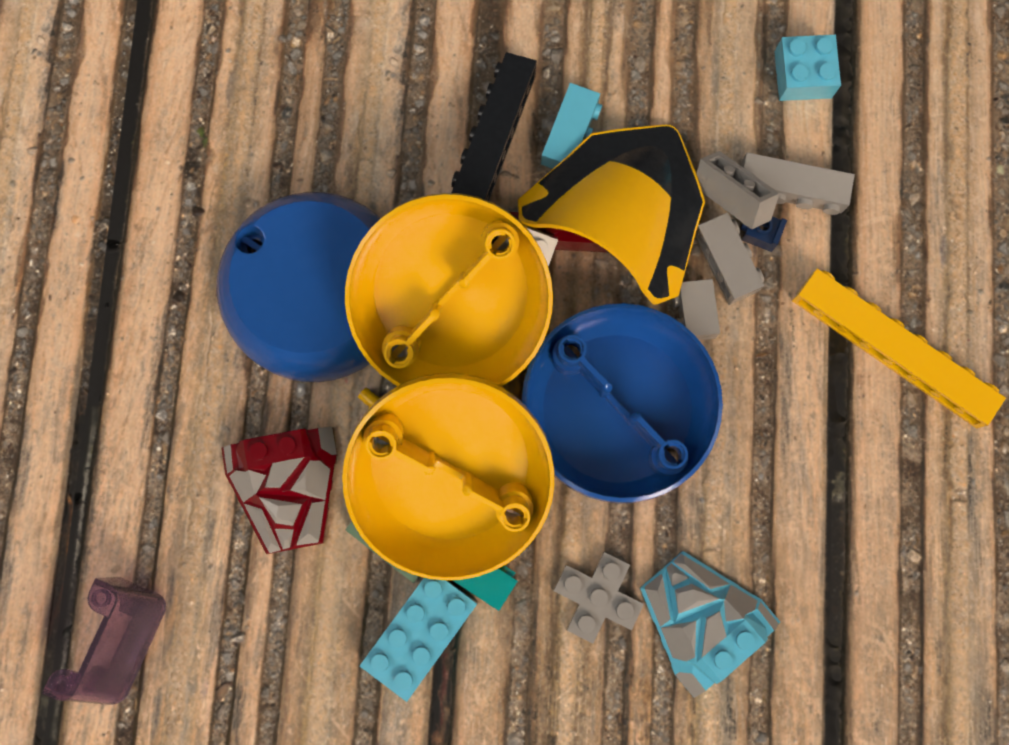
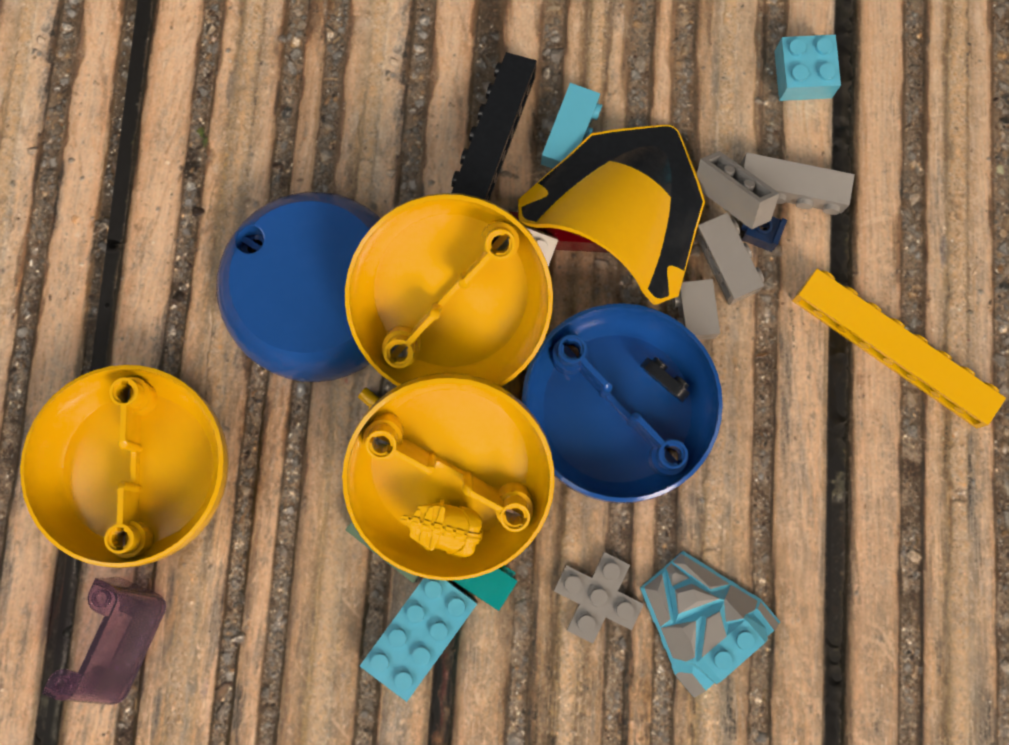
wedge [221,427,338,554] -> none
none -> yellow cylinder [20,365,229,568]
none -> yellow helmet [400,499,482,558]
none -> black plate [640,357,690,403]

